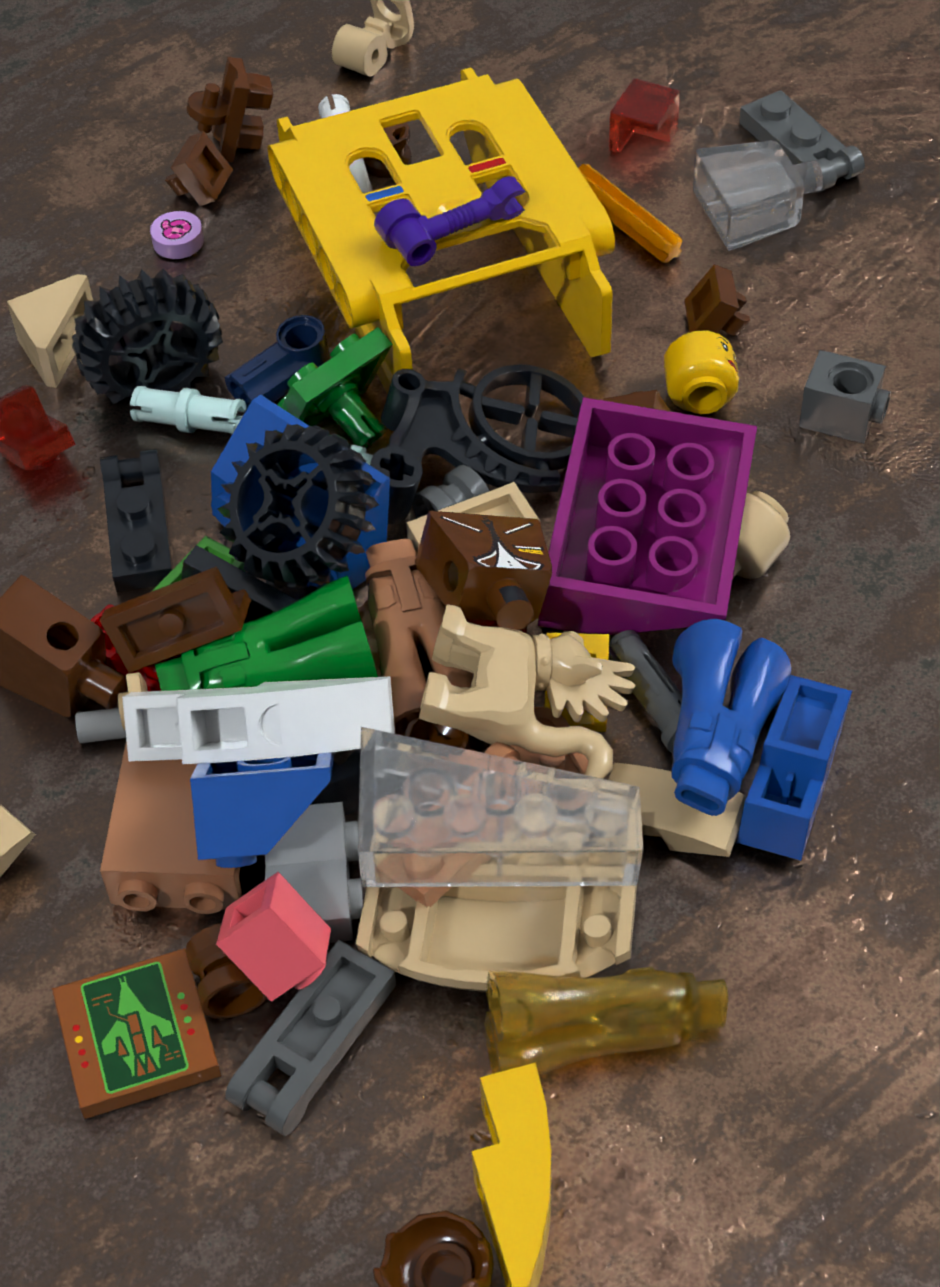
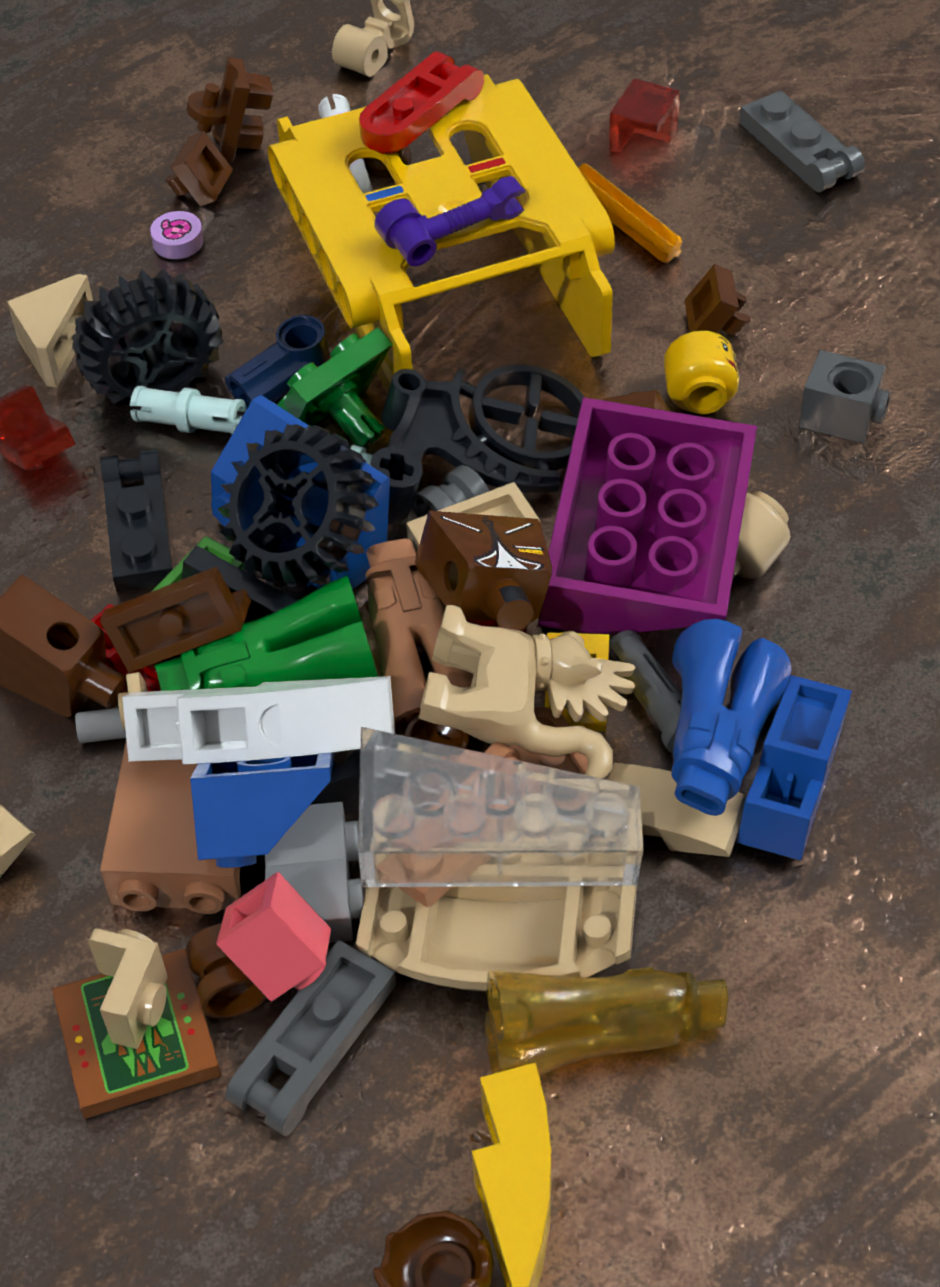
clear torso [693,140,823,251] -> none
none -> tan bracket [88,928,168,1049]
none -> red plate [359,51,484,154]

